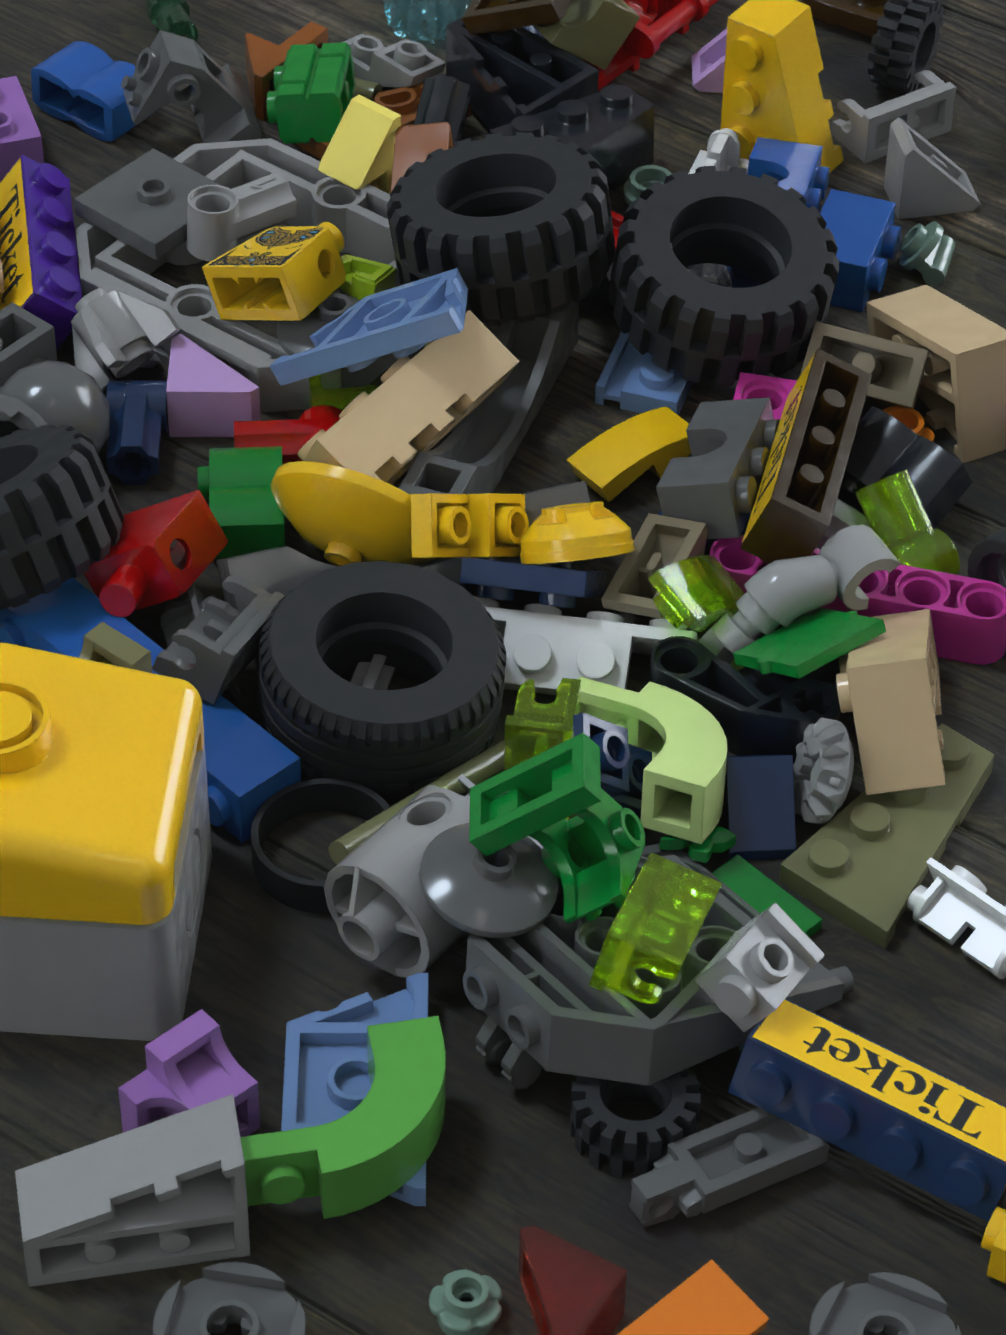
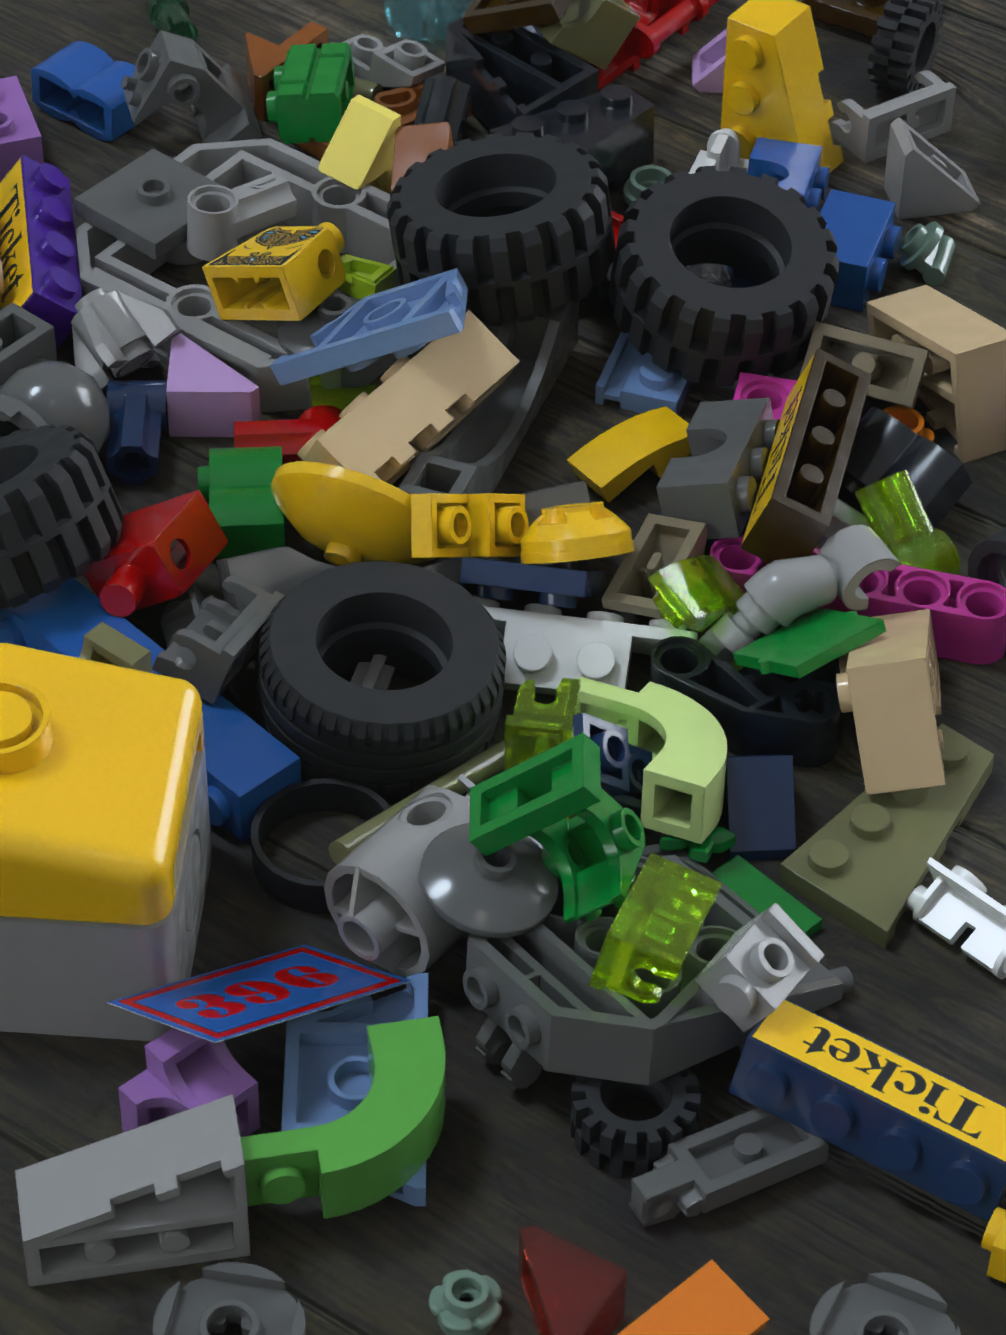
light grey gear [793,717,854,824] -> none
none -> sticker [107,944,412,1043]

